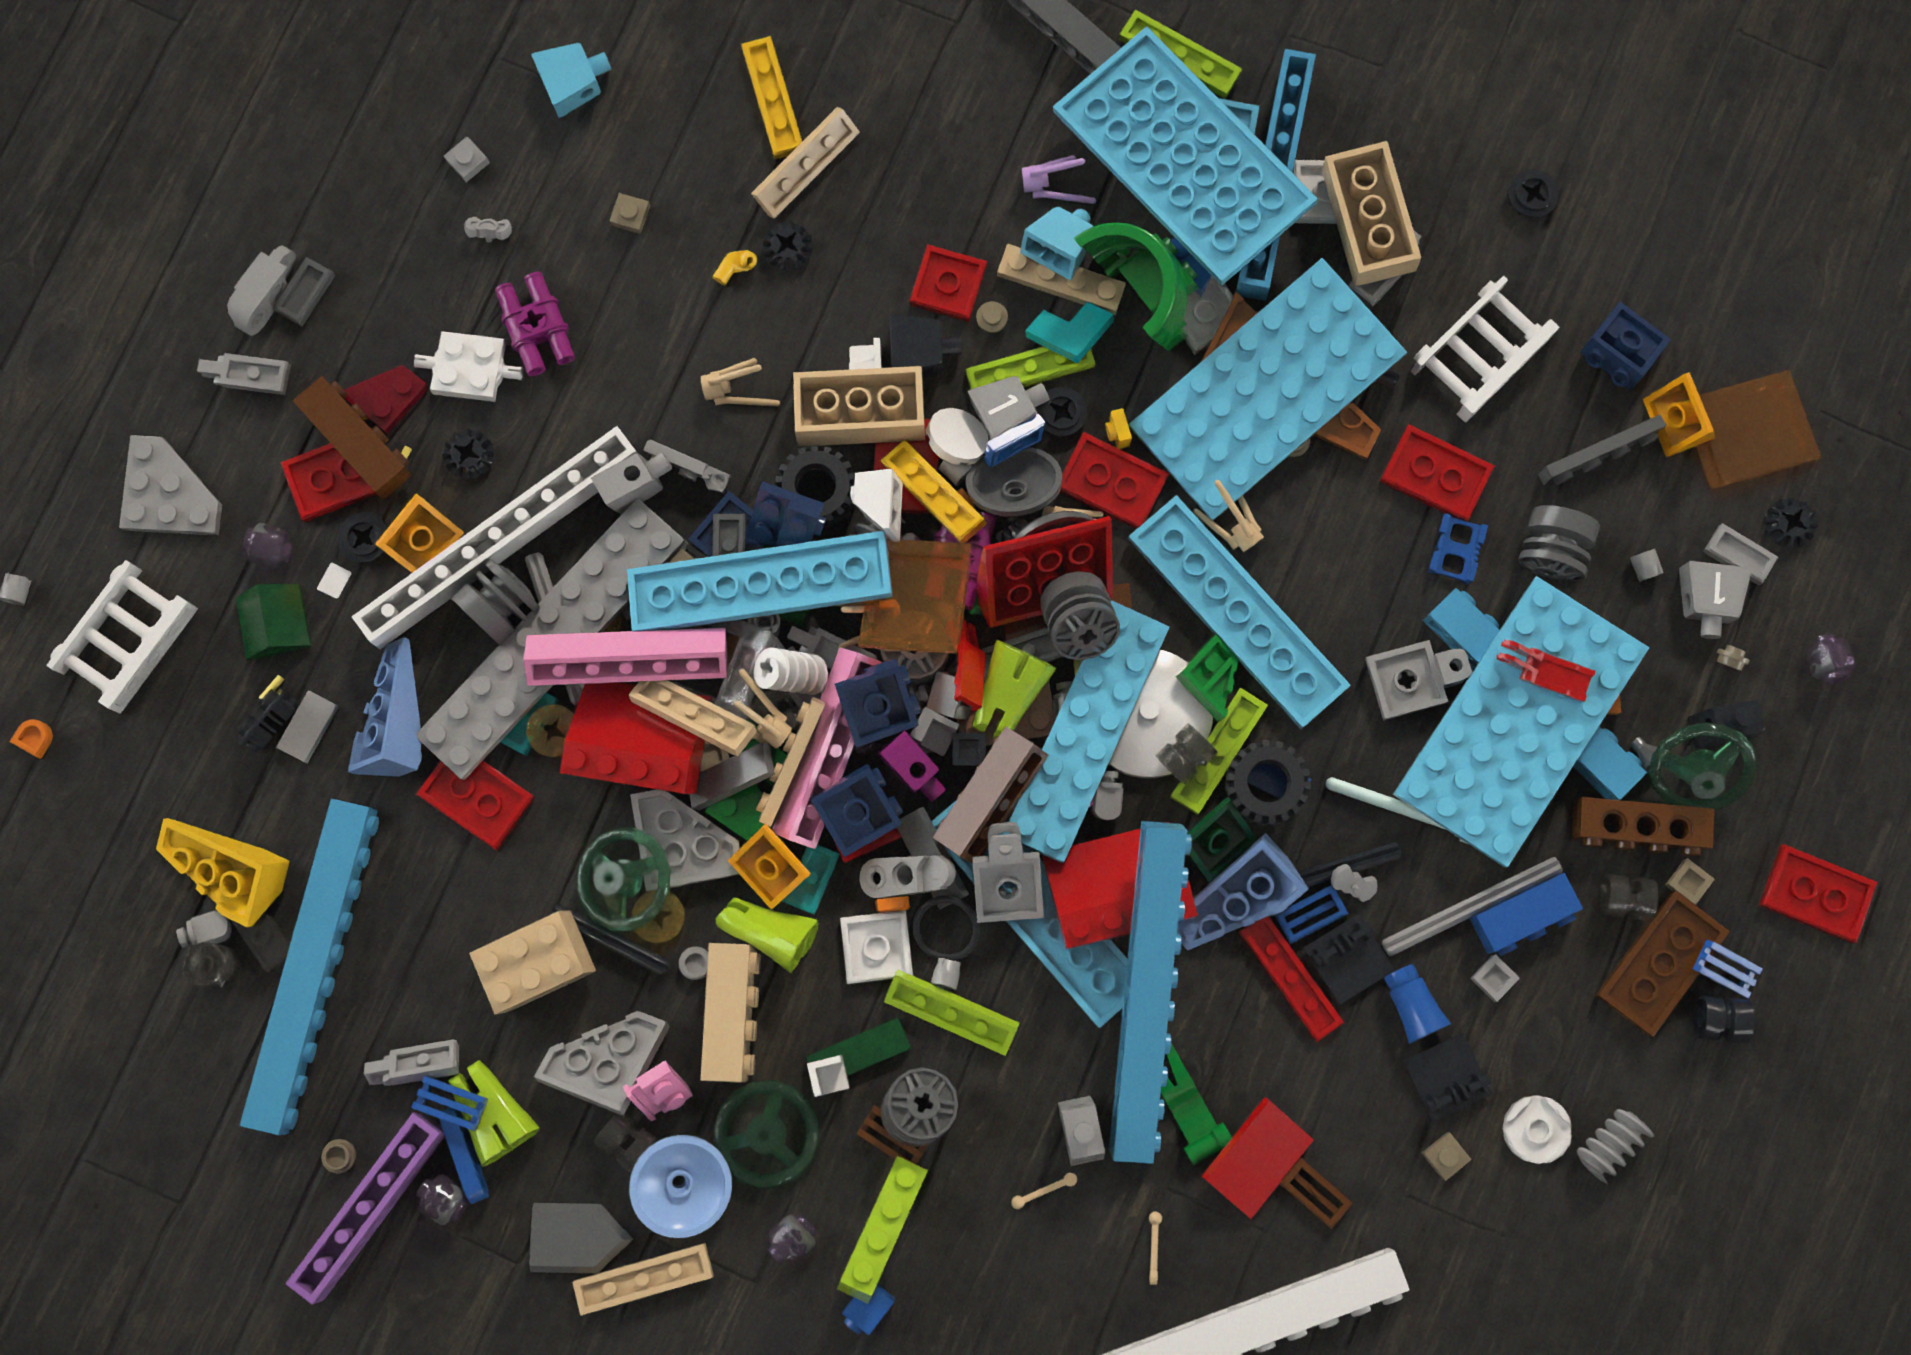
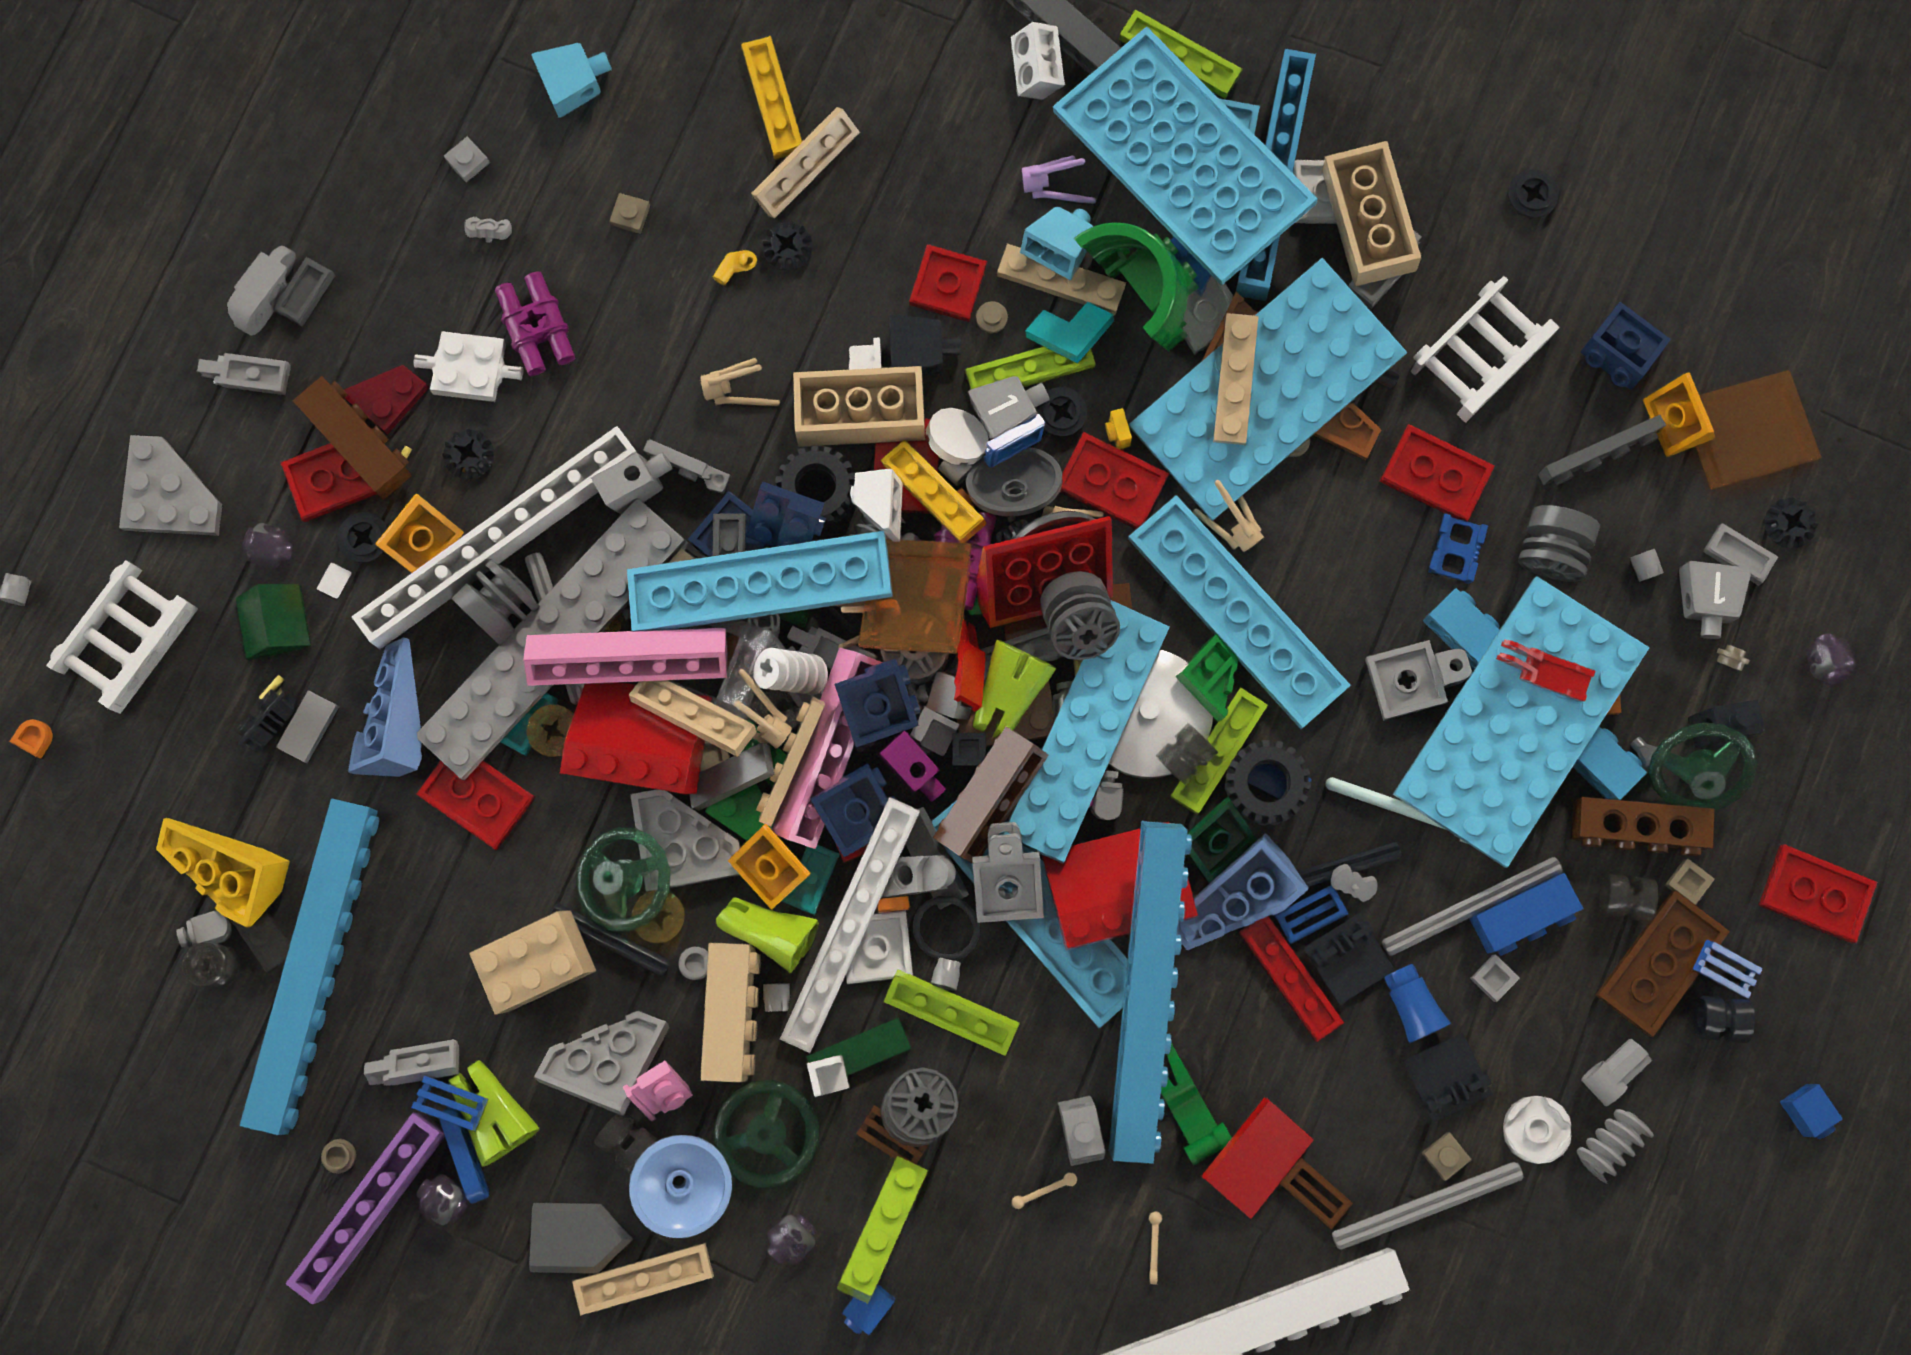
none -> light grey hose [763,983,790,1012]
none -> white tile [780,797,920,1053]
none -> white brick [1011,22,1065,100]
none -> tan plate [1213,313,1259,445]
none -> light grey axle [1332,1162,1523,1249]
none -> light grey piece [1581,1039,1652,1106]
none -> blue brick [1780,1084,1843,1139]

